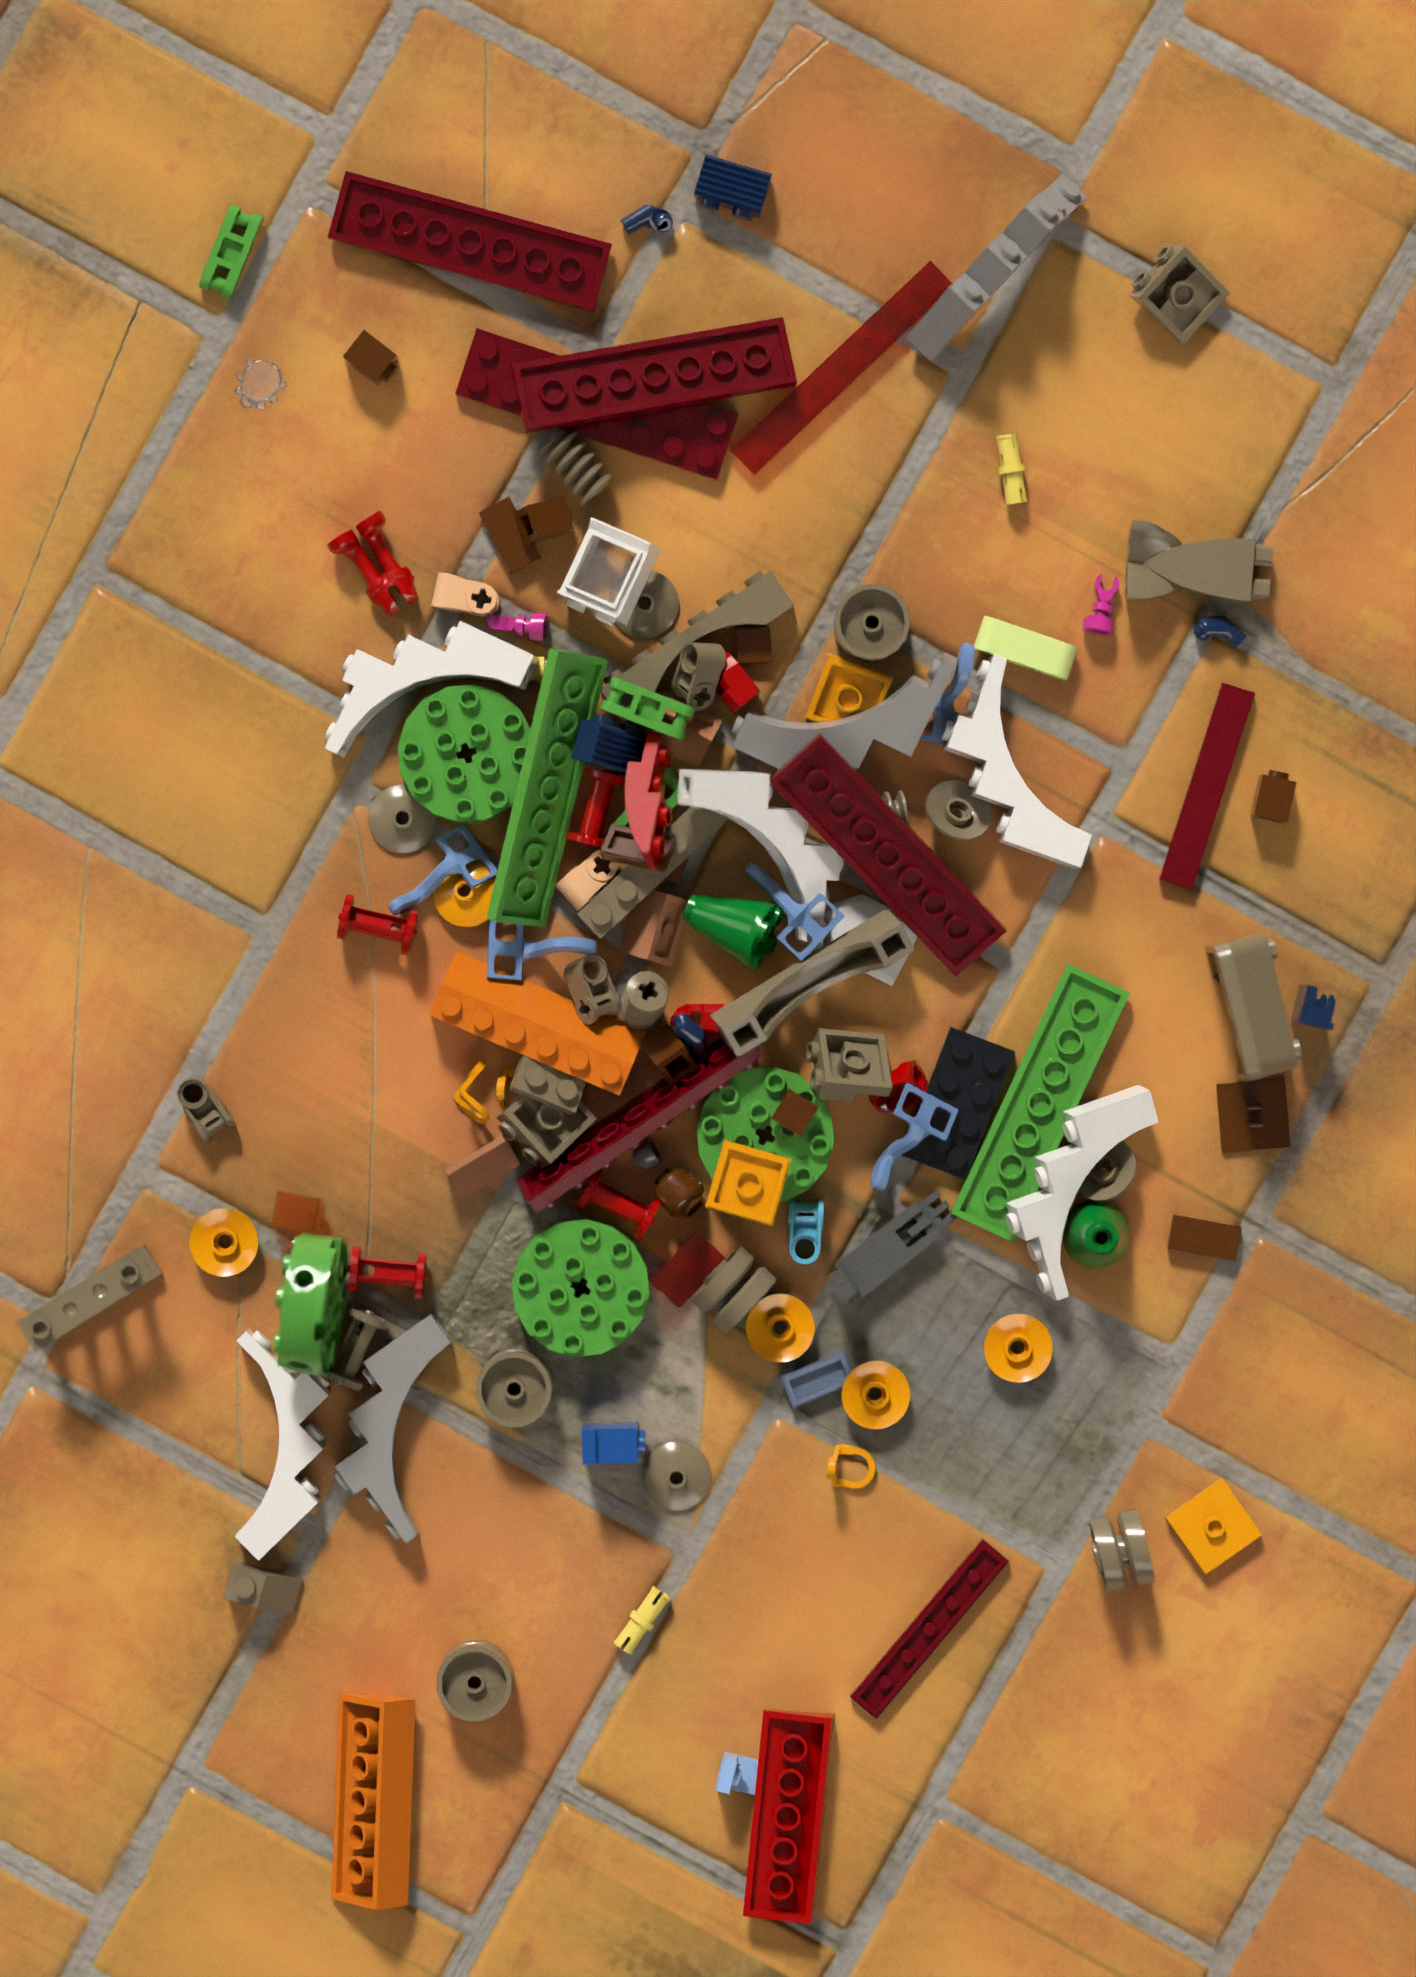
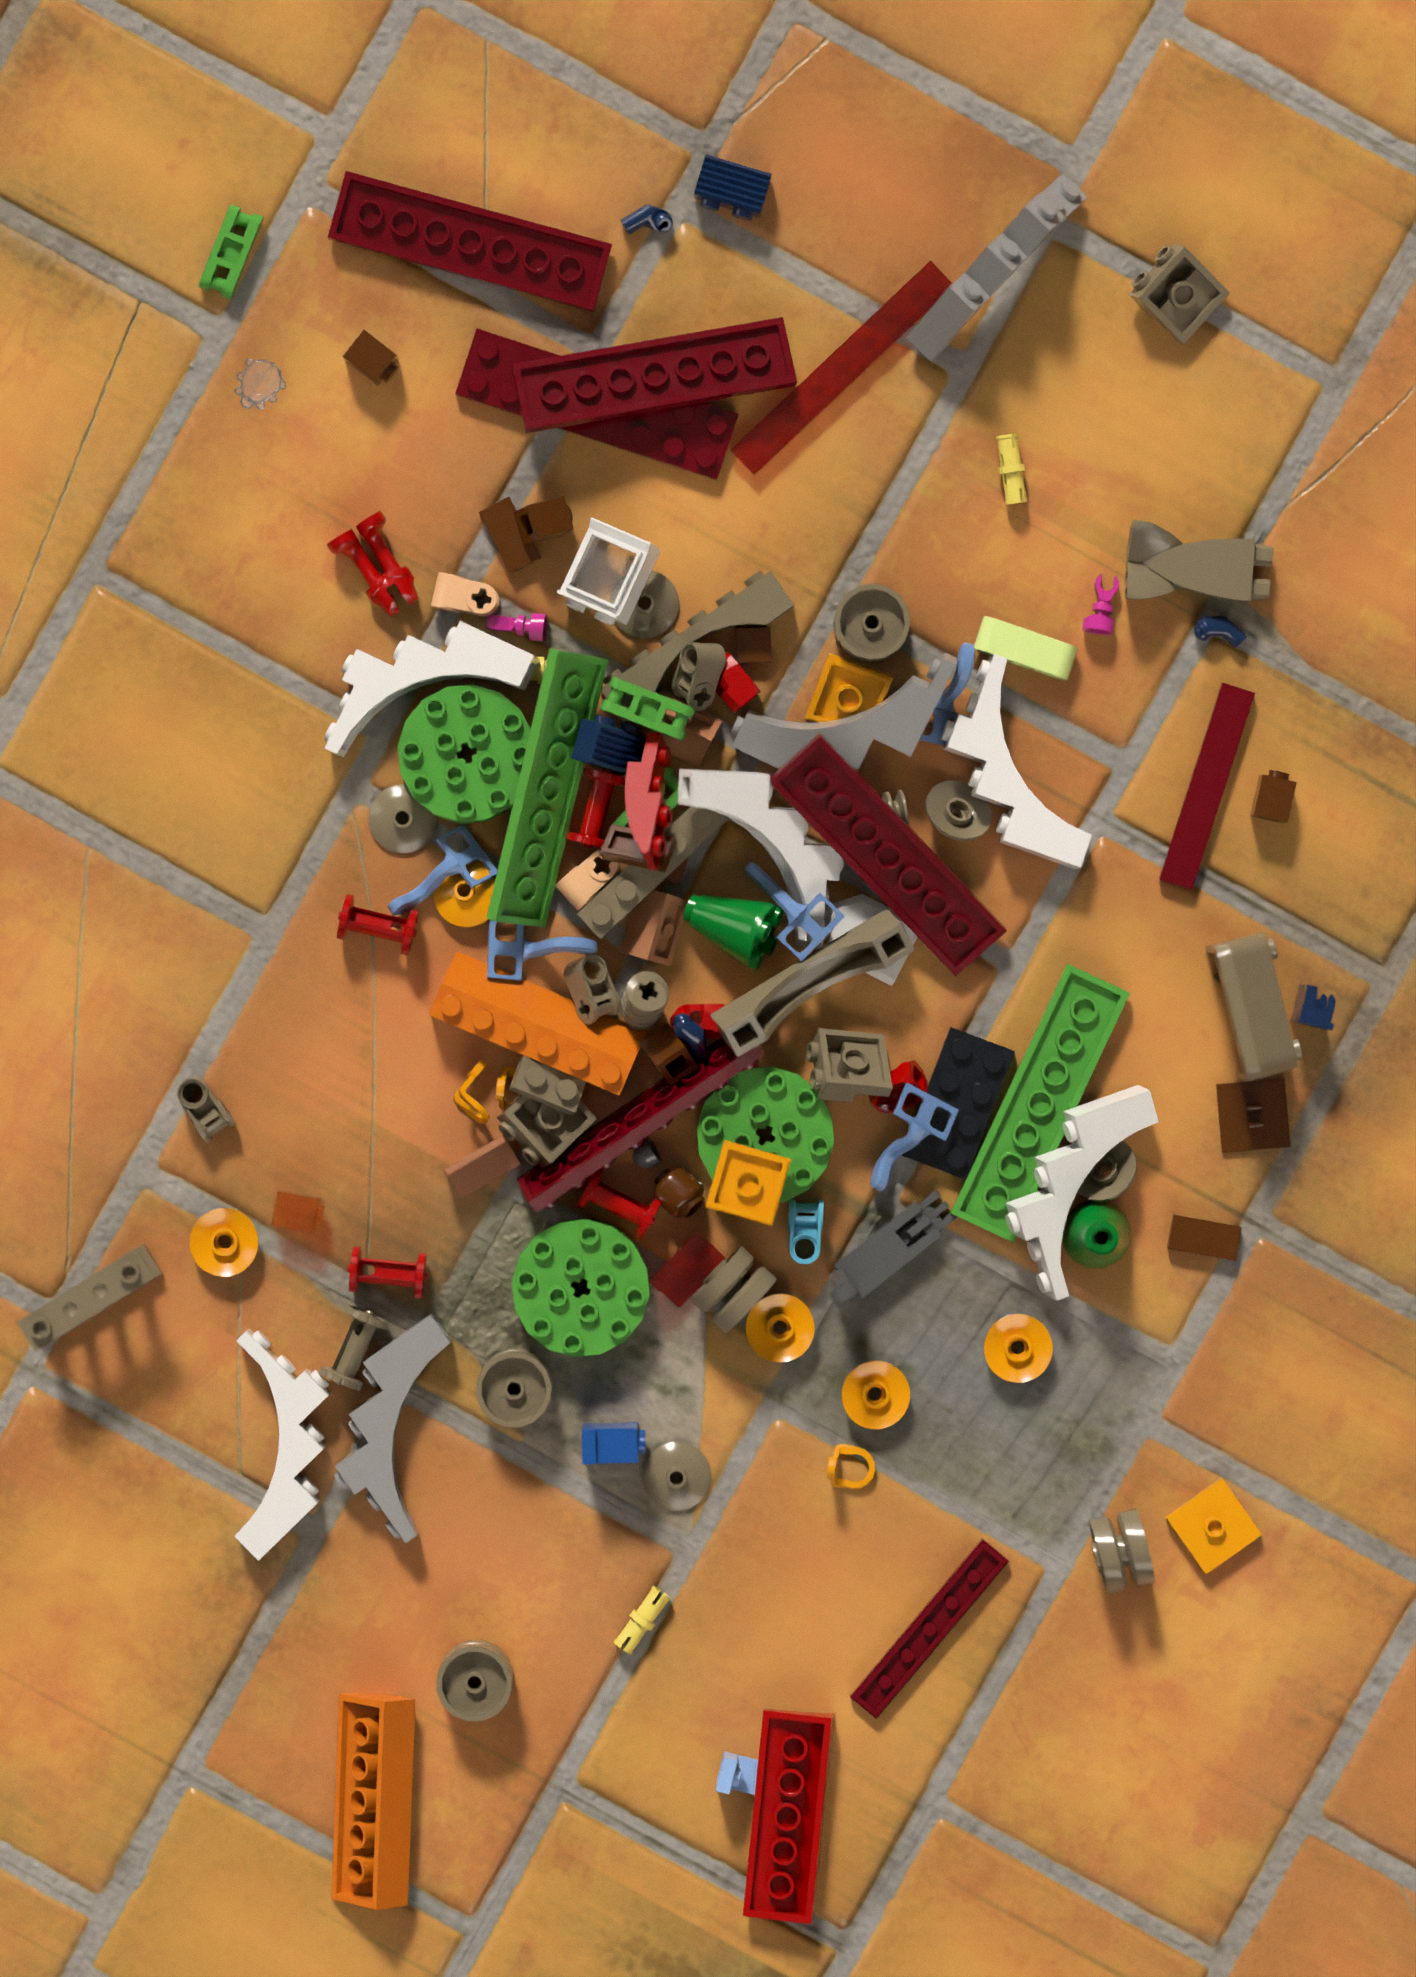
dark tan slope [224,1560,303,1613] -> none
bright green brick [273,1233,349,1376] -> none
dark tan piece [539,430,612,507] -> none
reddish brown tile [771,1089,819,1136] -> none
sand blue tile [780,1350,852,1409] -> none

